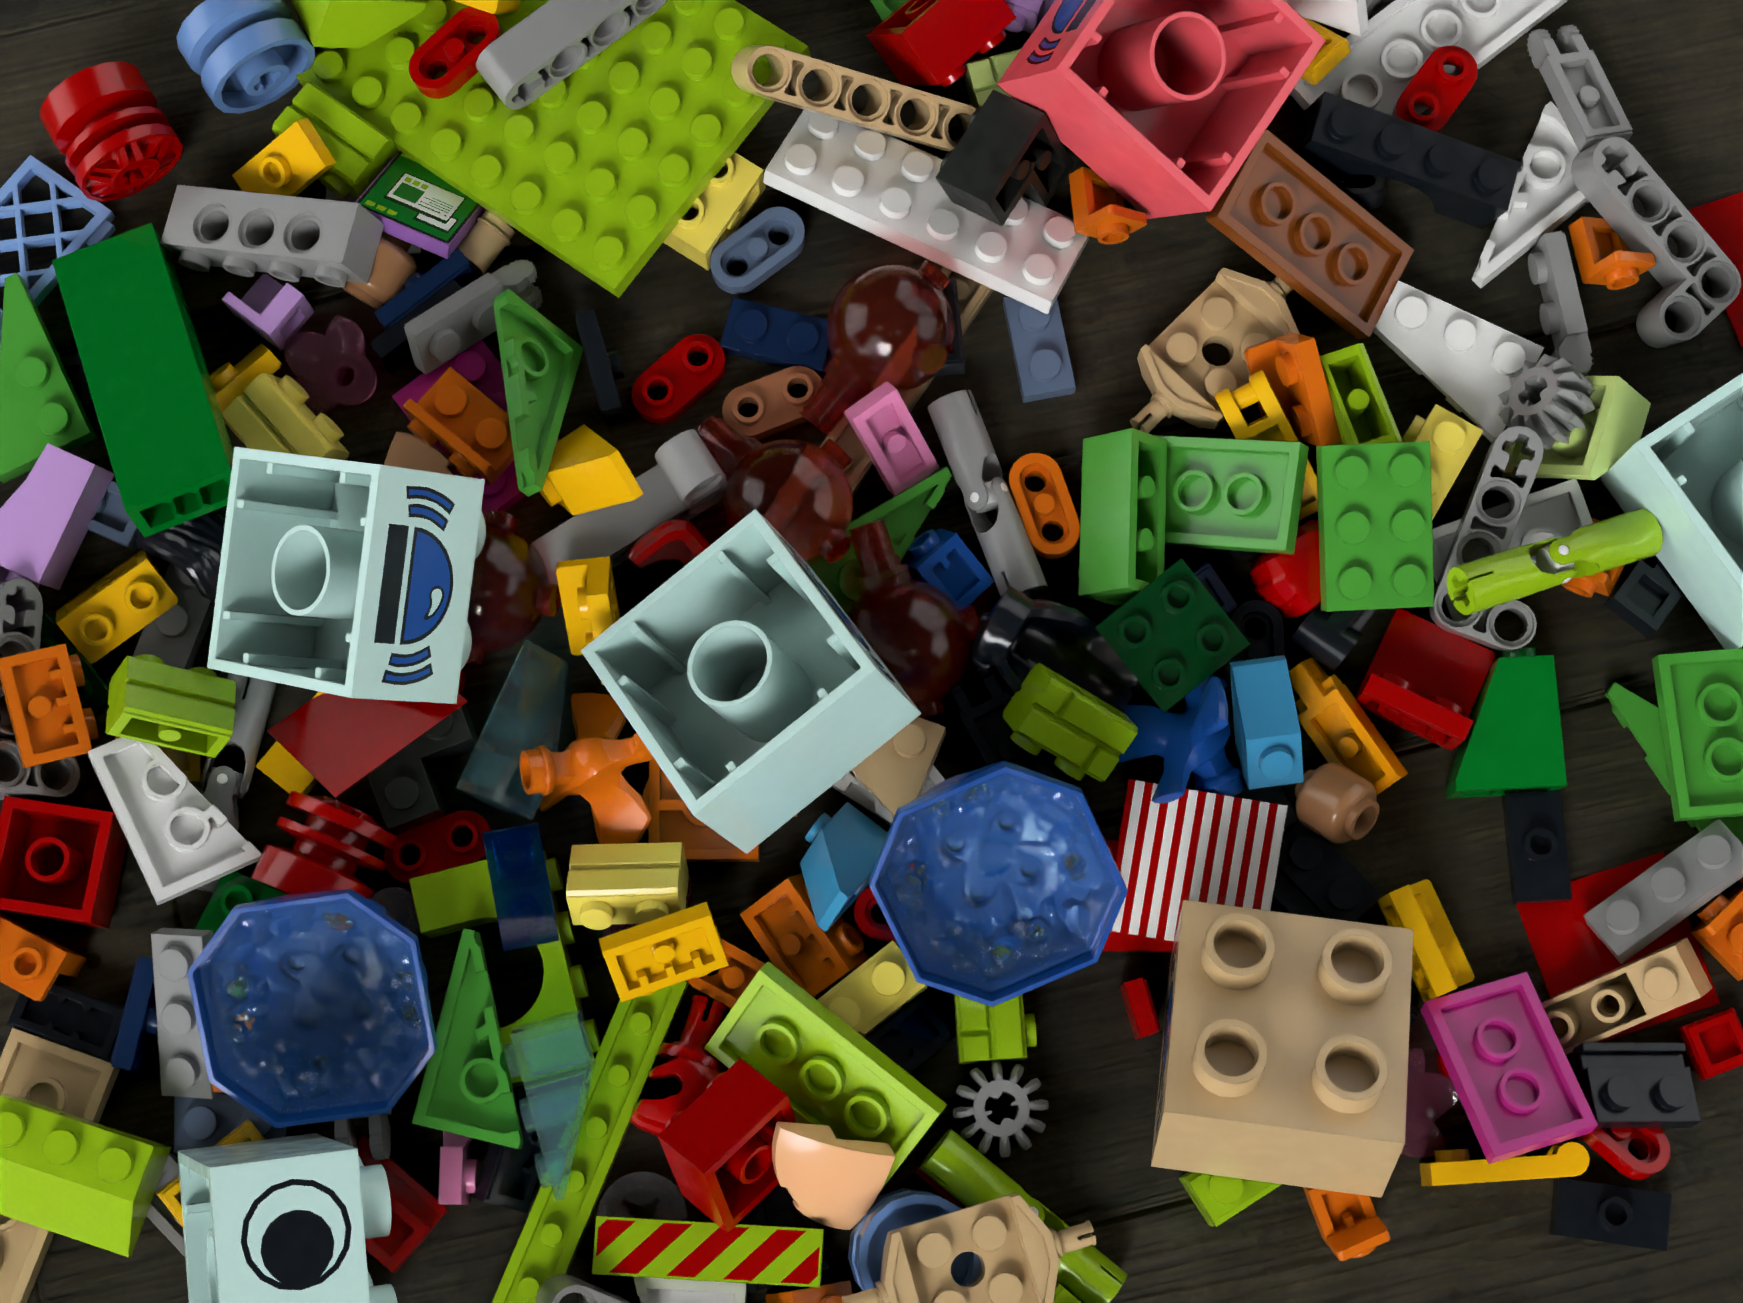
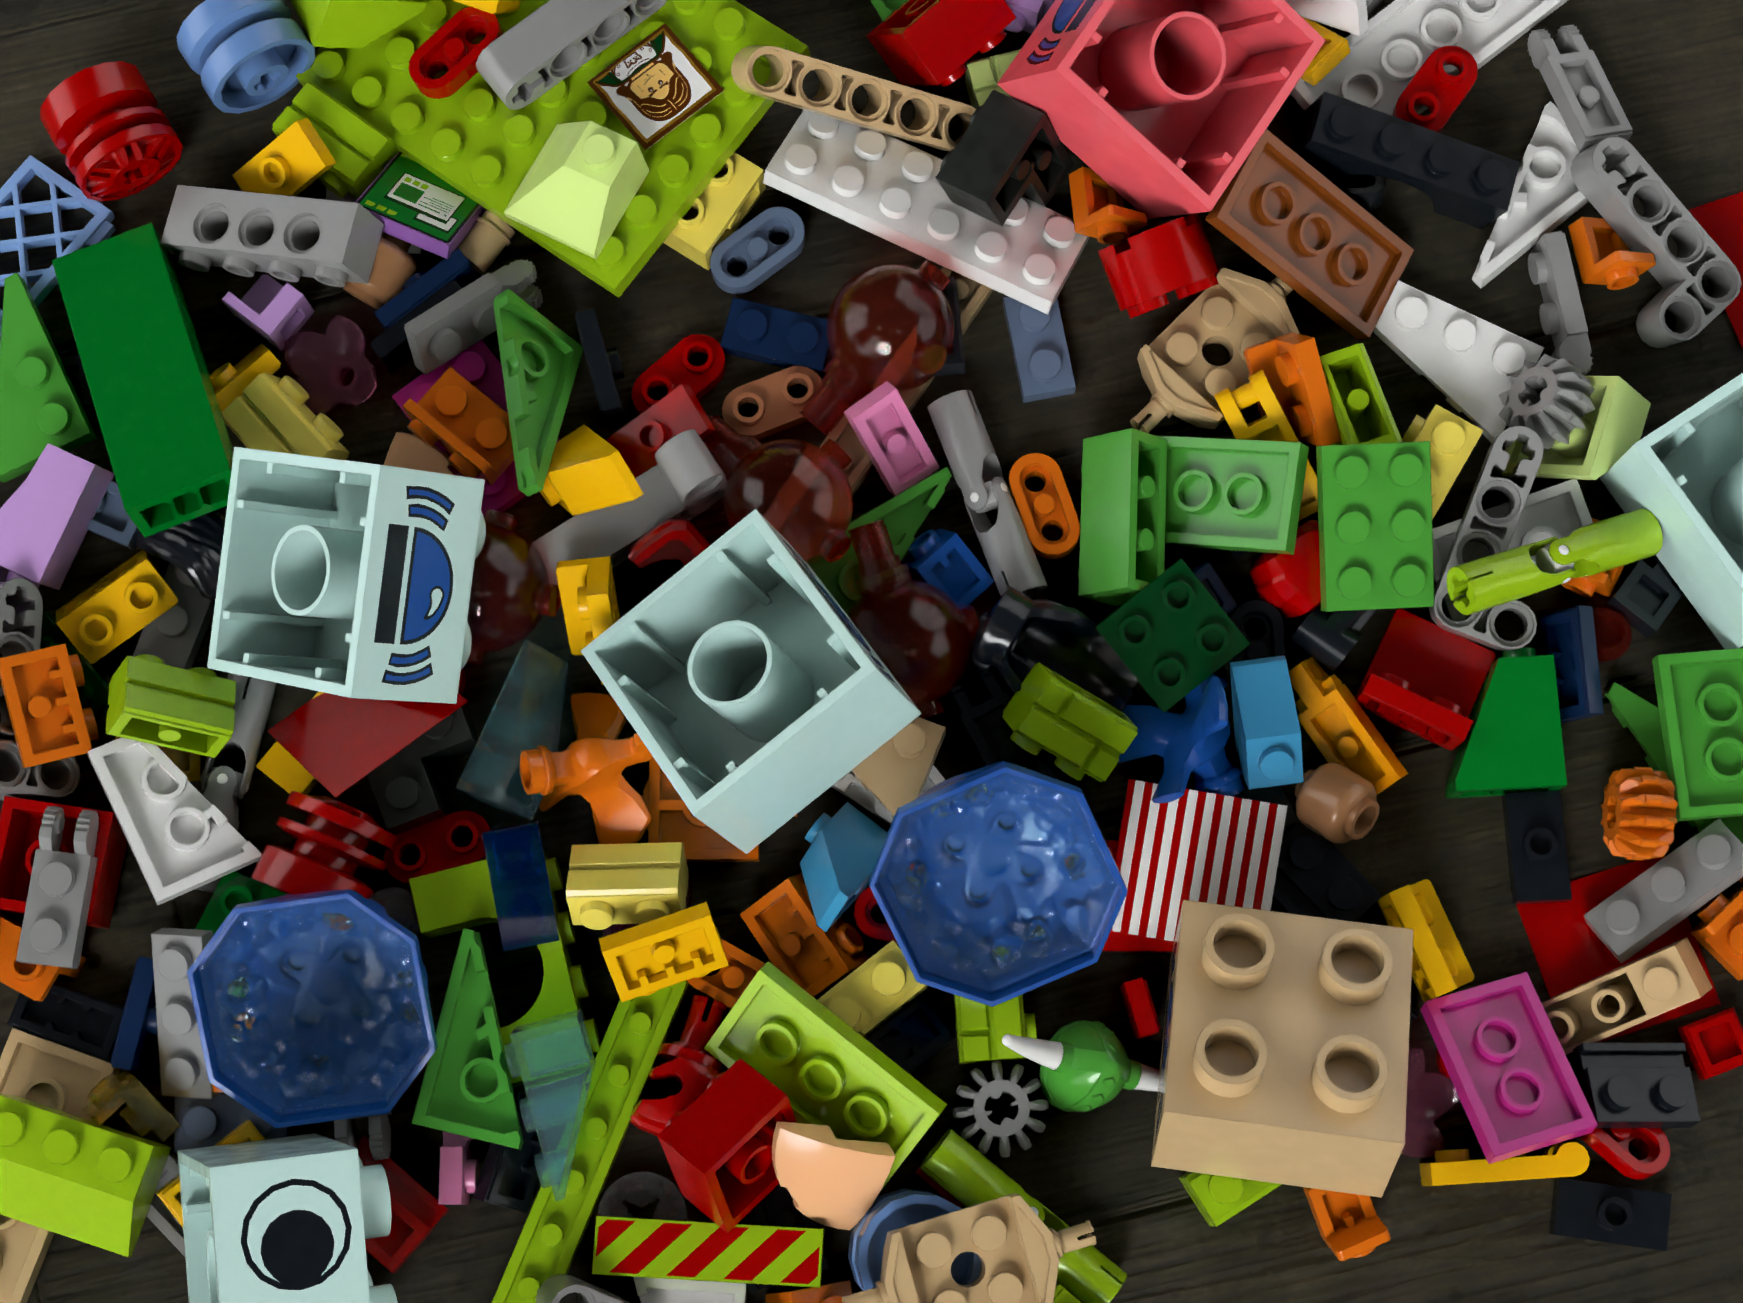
none -> light grey hinge [16,806,99,969]
none -> clear yellow bracket [82,1070,181,1141]
none -> yellowish green slope [504,121,650,259]
none -> sticker [587,24,724,151]
none -> red plate [606,384,716,478]
none -> bright green helmet [1002,1021,1160,1112]
none -> red brick [1098,213,1220,319]
none -> dark blue plate [1539,605,1604,723]
none -> clear red plate [1593,607,1632,662]
none -> orange gear [1600,766,1678,861]

